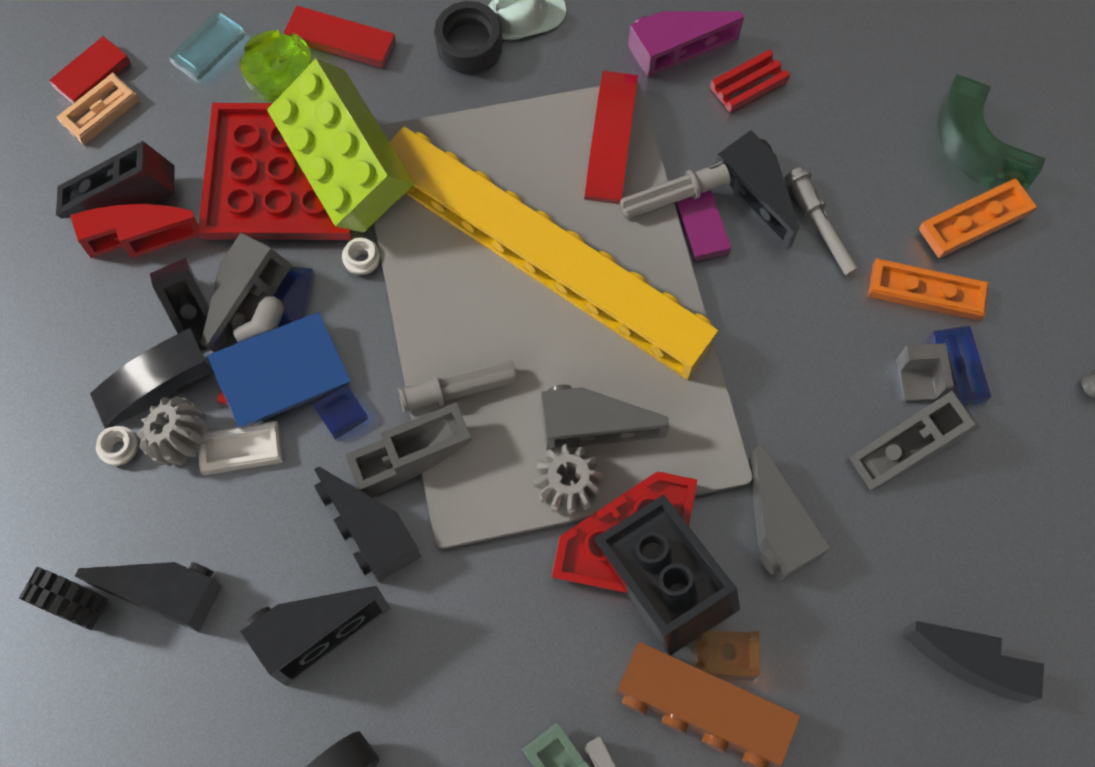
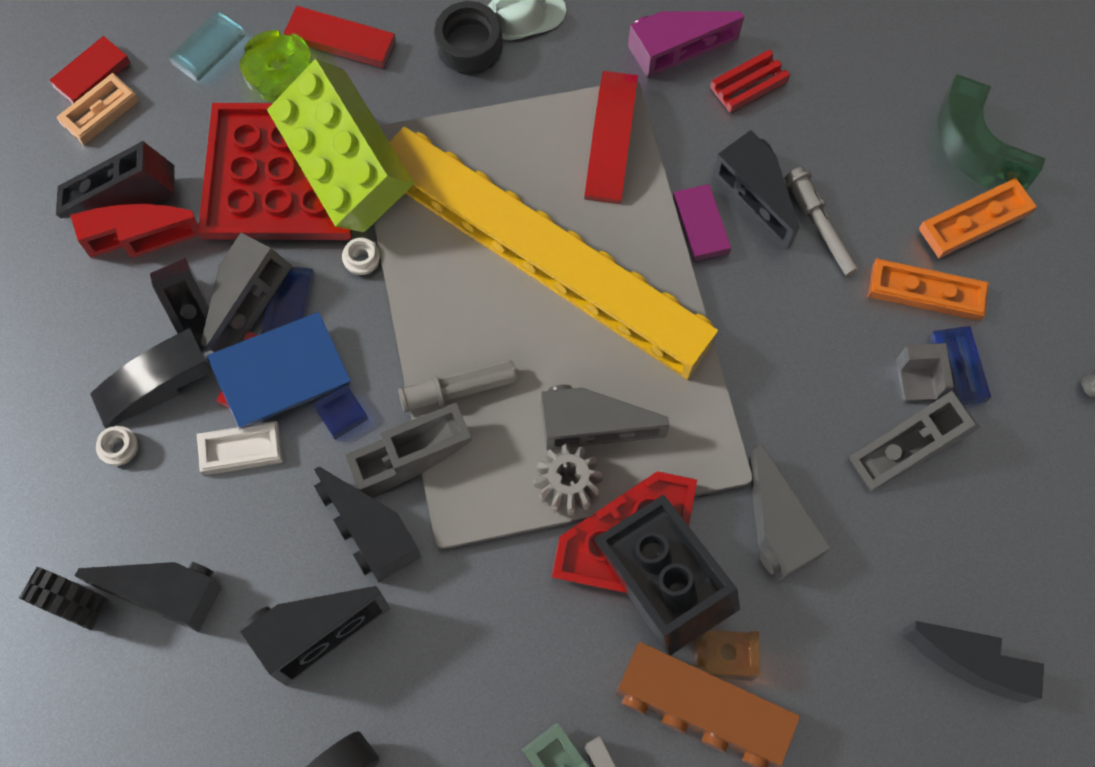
light grey gear [136,396,210,467] -> none
light grey arm [233,296,284,343] -> none
light grey axle [620,161,730,219] -> none

